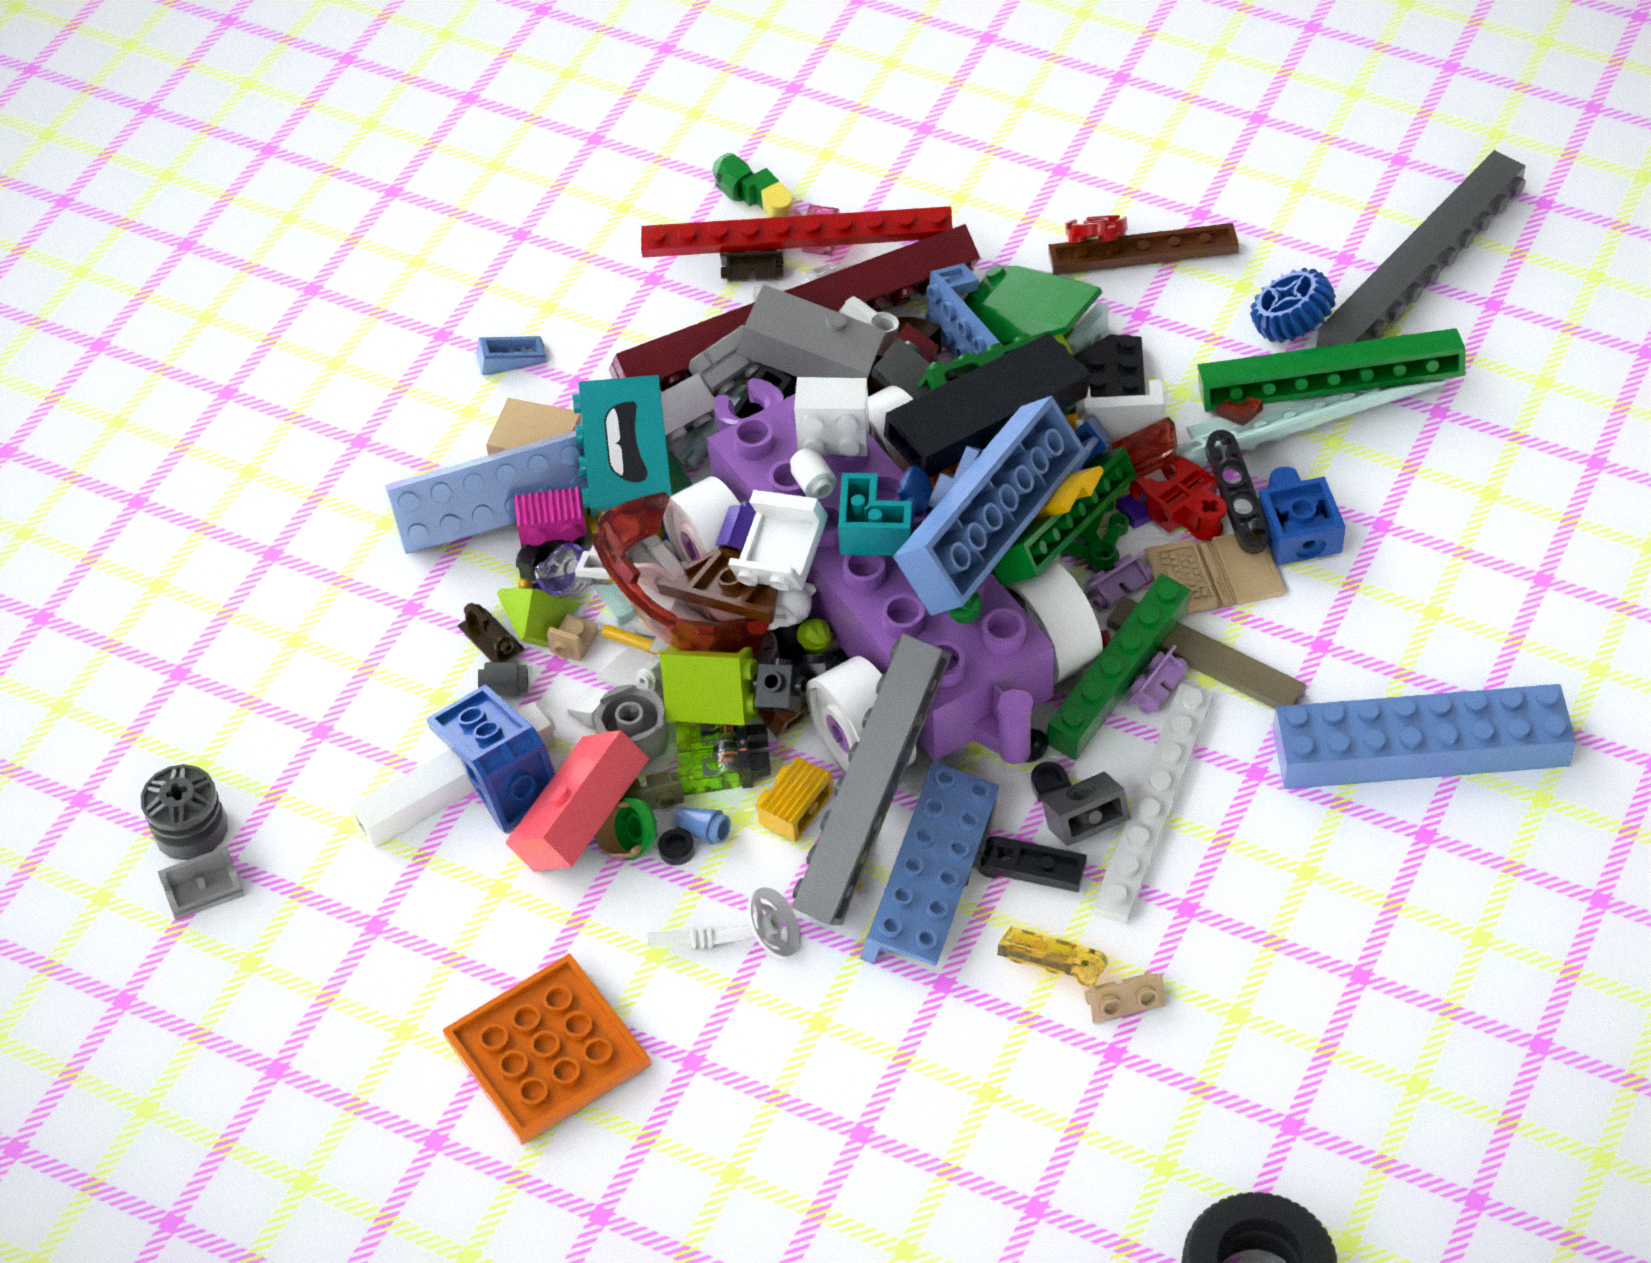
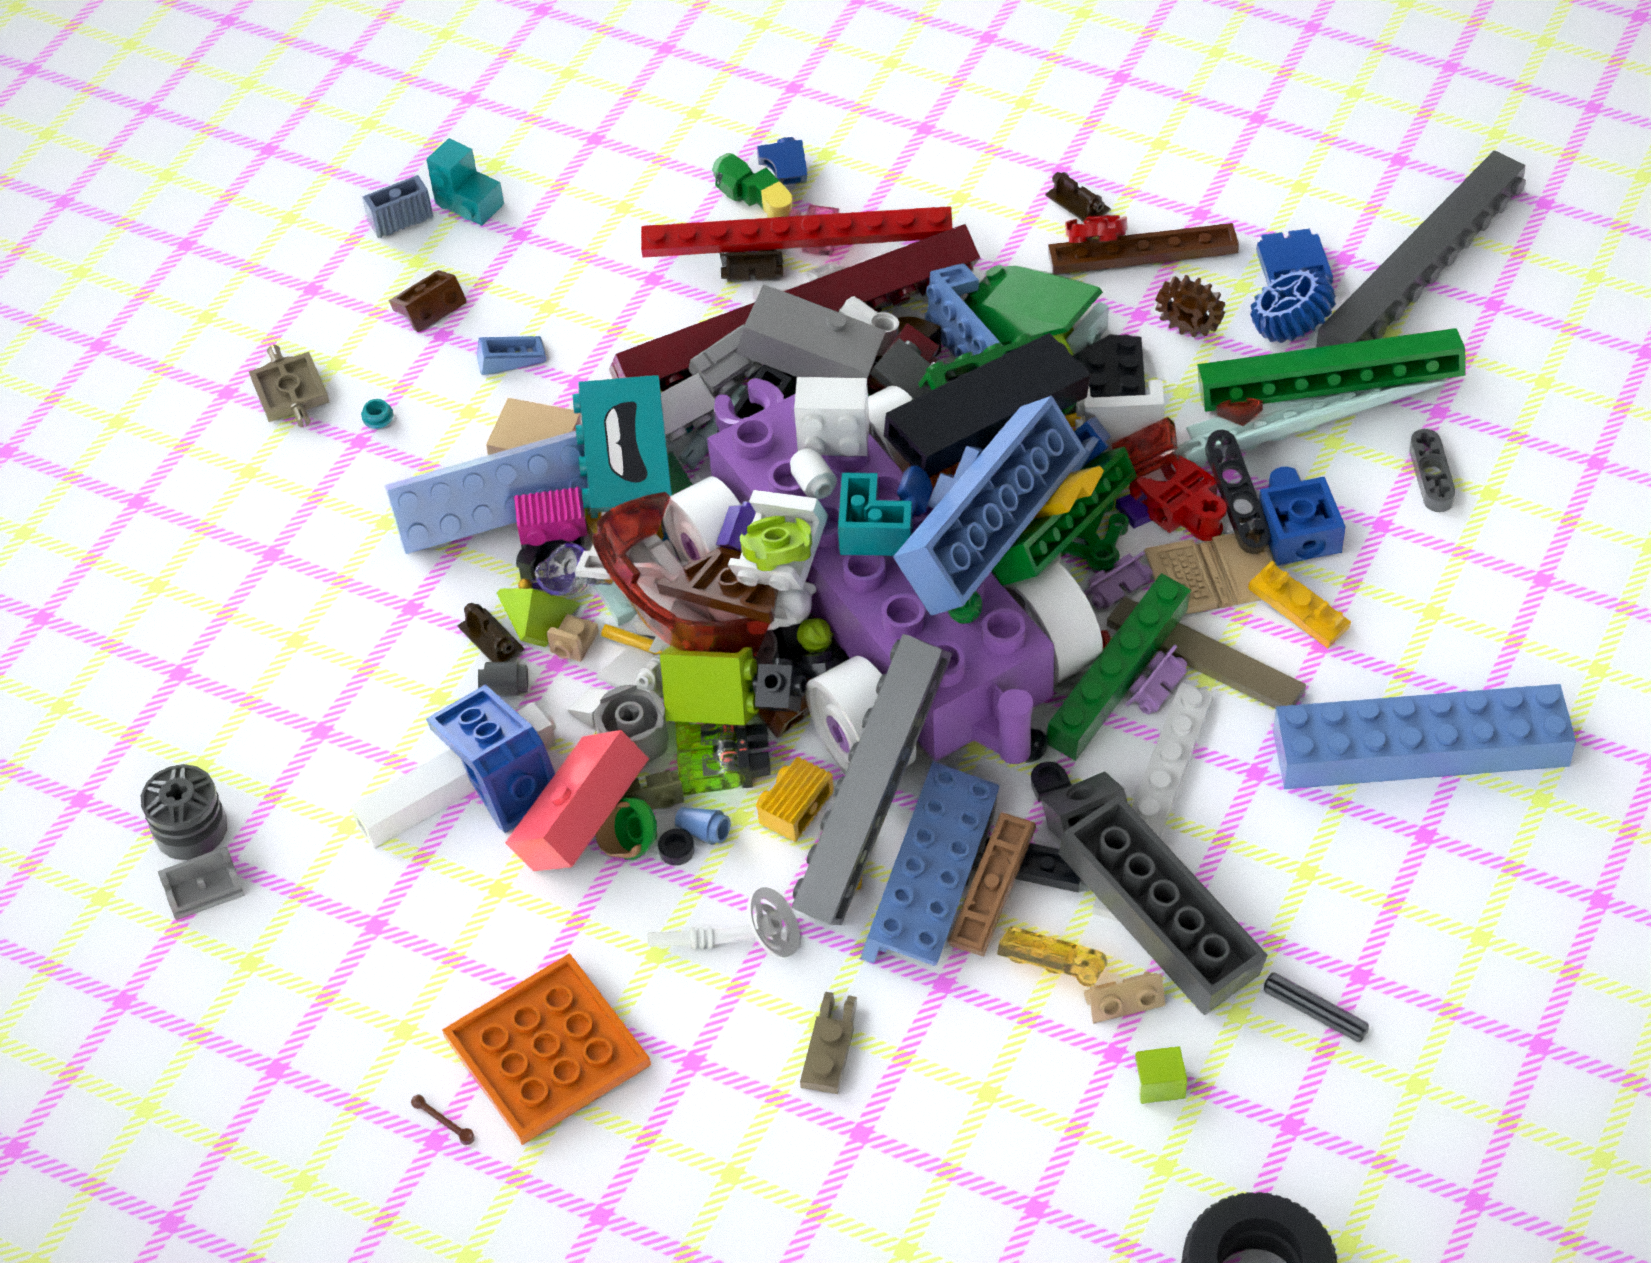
none -> dark tan plate [248,345,330,427]
none -> teal plate [361,398,394,429]
none -> sand blue brick [362,175,433,238]
none -> reddish brown bracket [388,270,467,332]
none -> reddish brown hinge [410,1094,475,1145]
none -> teal brick [426,138,504,226]
none -> lime plate [740,516,813,571]
none -> blue brick [757,137,808,186]
none -> dark tan hinge [800,991,857,1094]
none -> medium nougat plate [948,812,1036,957]
none -> dark brown hinge [1045,171,1111,221]
none -> dark grey brick [1058,794,1268,1016]
none -> lime panel [1135,1046,1187,1104]
none -> reddish brown gear [1155,275,1226,337]
none -> yellow plate [1248,561,1351,649]
none -> blue plate [1256,228,1333,285]
none -> axle [1263,972,1369,1042]
none -> dark grey beam [1409,429,1455,512]

